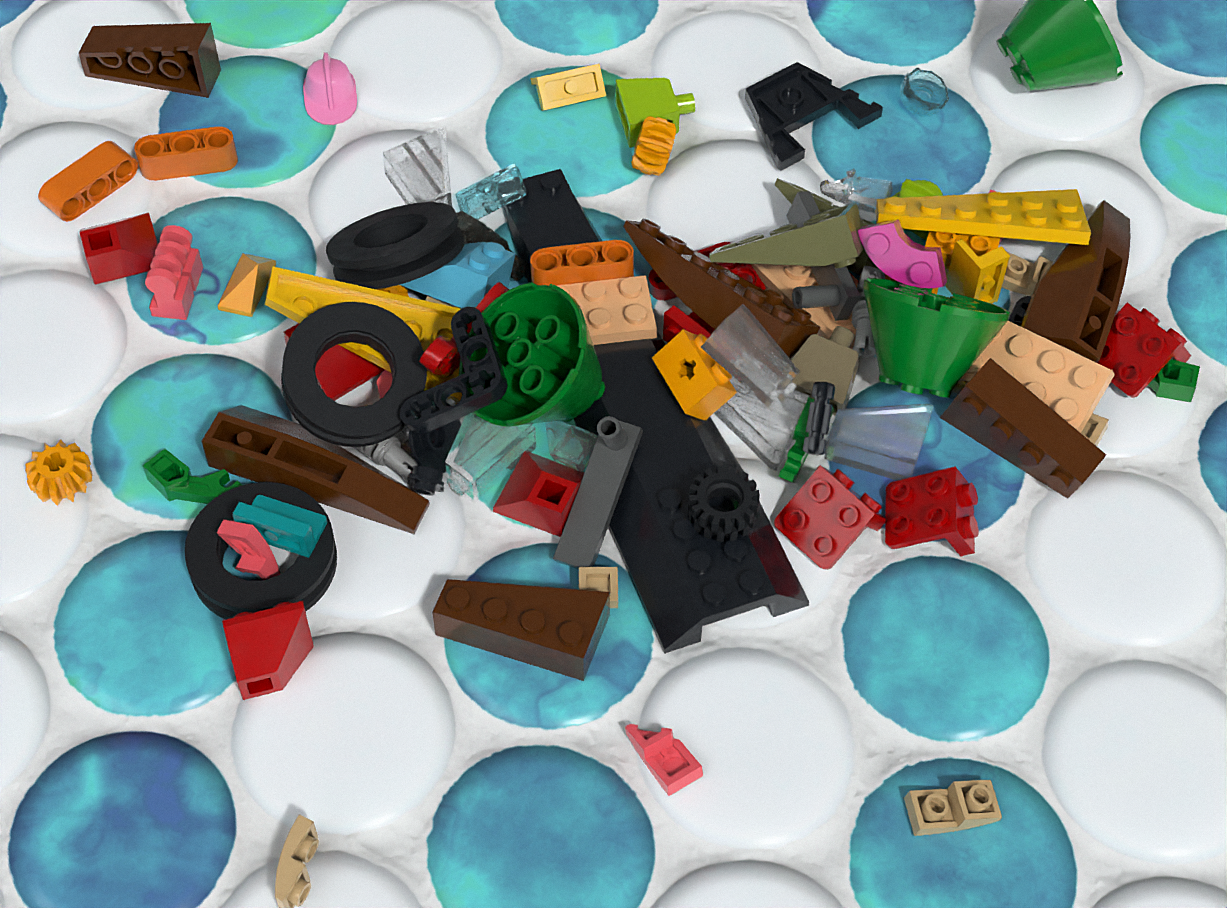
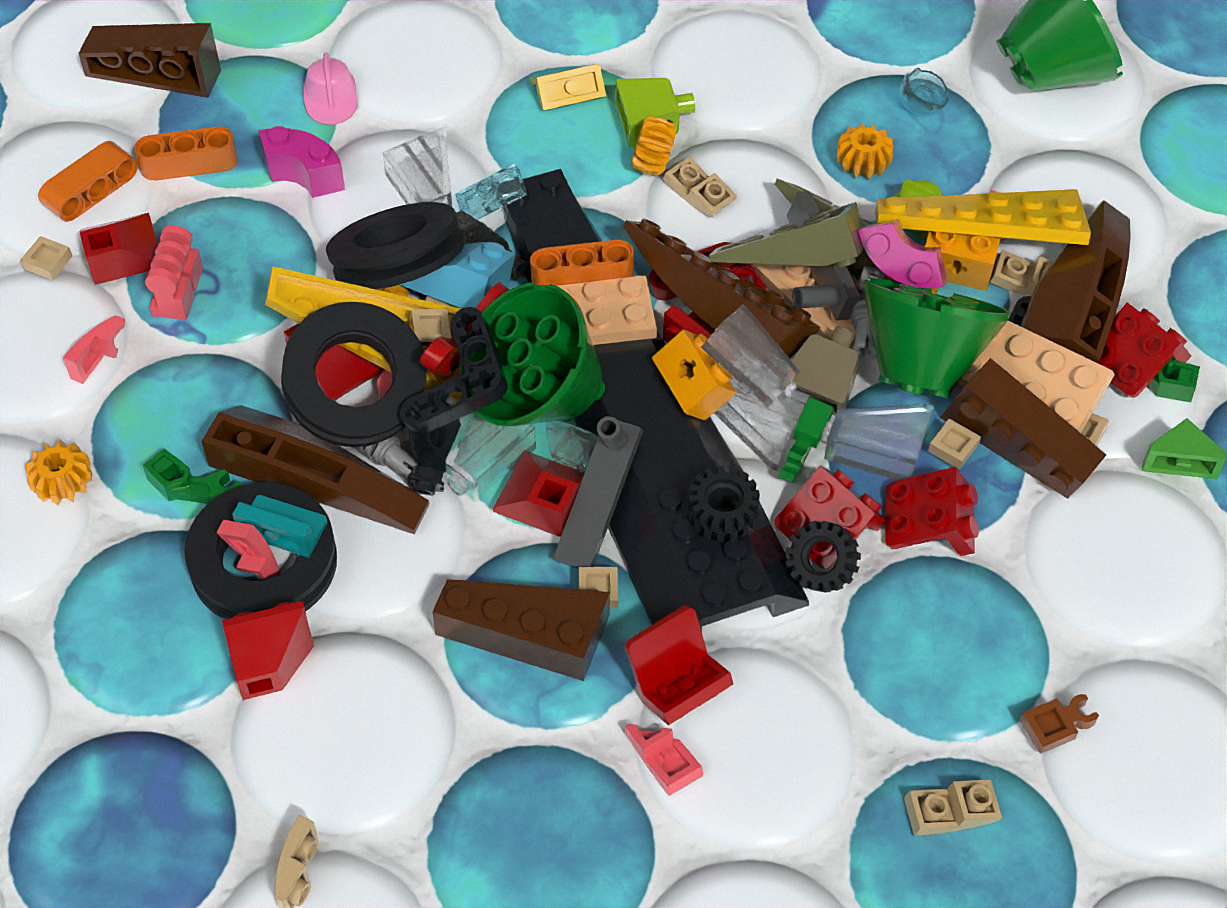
light orange slope [218,253,276,317] -> none
black wing [745,62,883,171] -> none
black axle [803,381,835,456] -> none
clear slope [820,168,893,213] -> none
yellow panel [945,239,1010,304] -> none
none -> tan plate [20,236,72,281]
none -> coral slope [63,315,125,384]
none -> dark pink brick [258,126,345,198]
none -> tan plate [409,309,451,349]
none -> red bracket [625,605,734,726]
none -> tan slope [663,156,737,217]
none -> black tyre [785,521,861,593]
none -> light orange gear [836,123,894,180]
none -> tan plate [928,419,981,470]
none -> dark orange plate [1020,694,1099,754]
none -> bright green slope [1142,418,1227,479]

